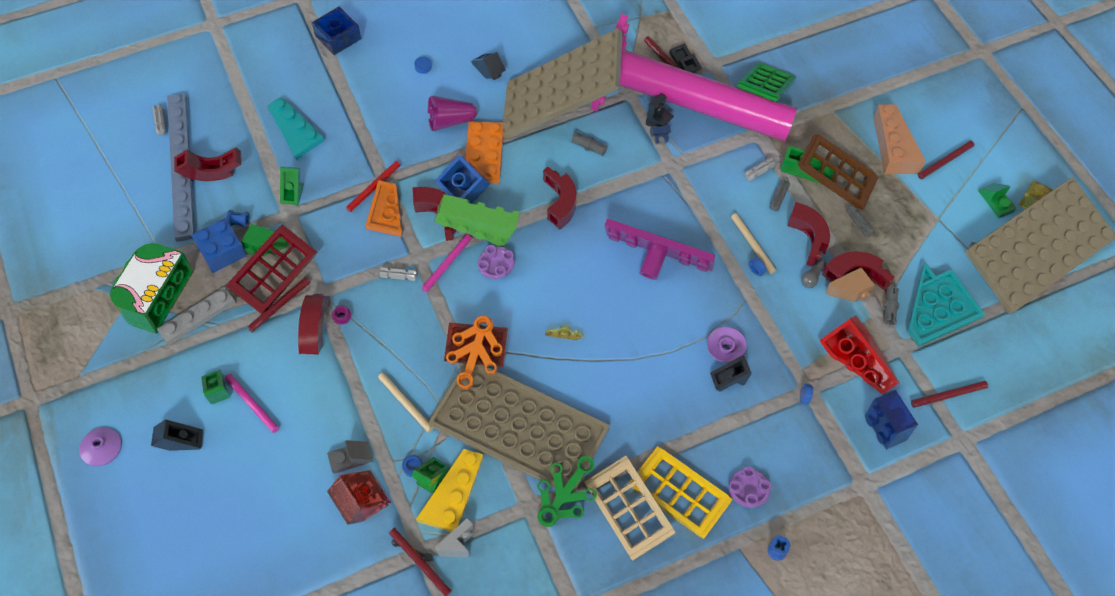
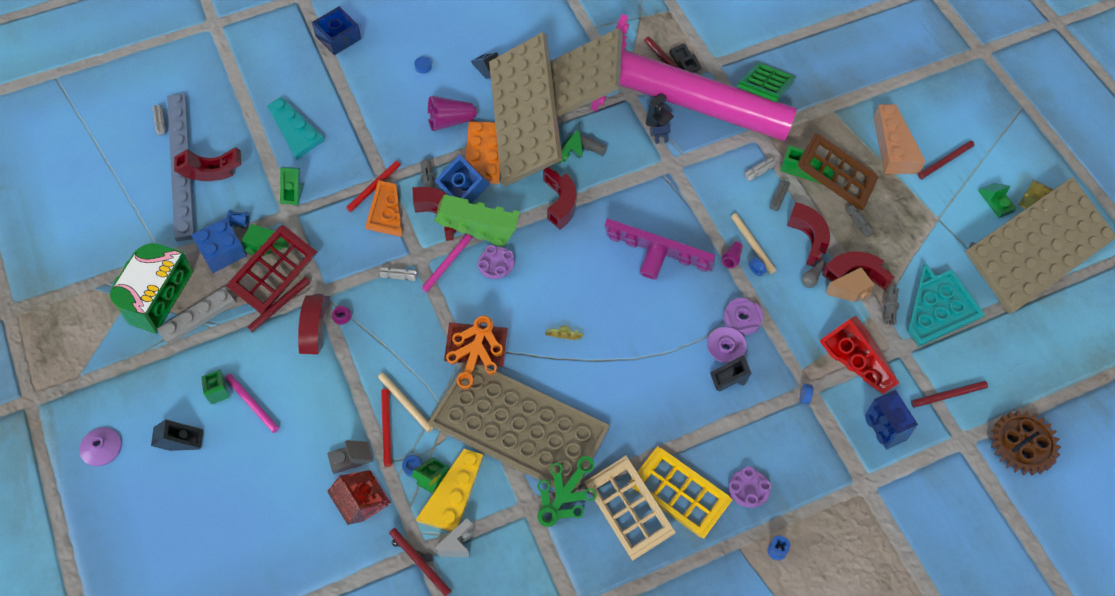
none -> red bar [381,389,392,467]
none -> dark grey pin [420,159,435,188]
none -> dark tan plate [489,32,562,187]
none -> green slope [557,130,583,164]
none -> magenta cone [722,241,743,268]
none -> medium lavender plate [723,298,763,335]
none -> reddish brown gear [990,410,1061,476]

